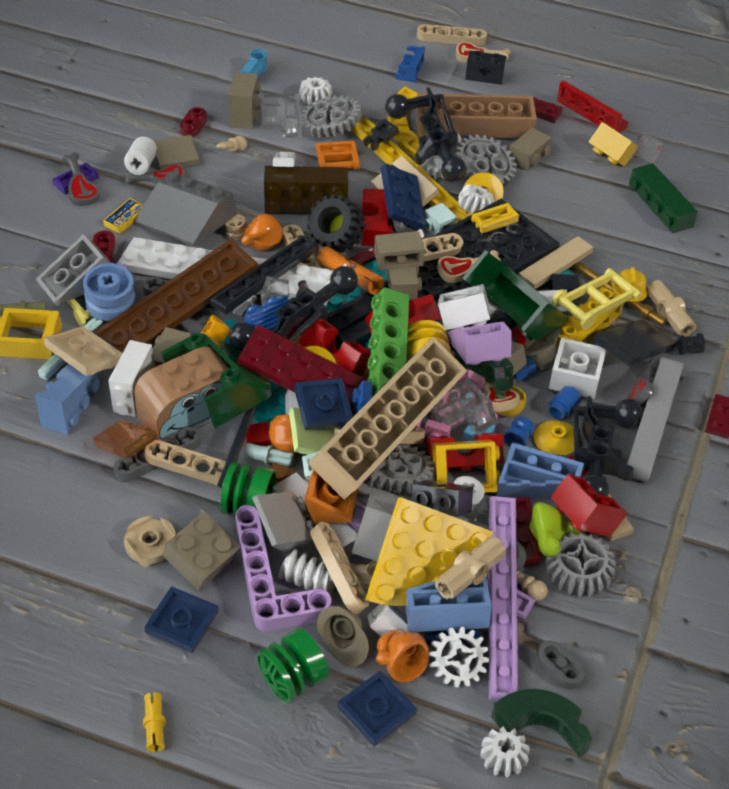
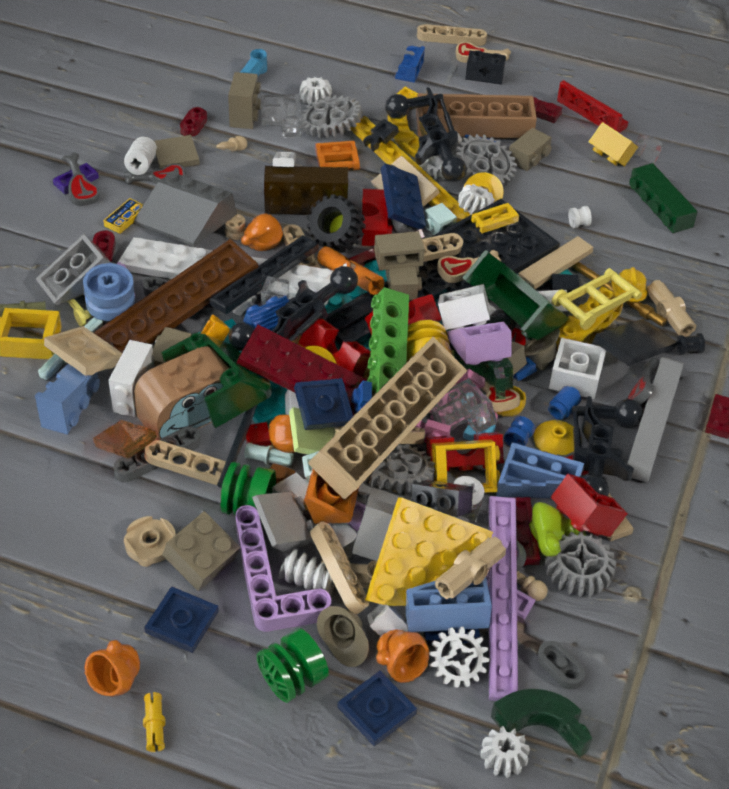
none -> orange piece [84,640,140,697]
none -> white wheel [568,206,591,228]

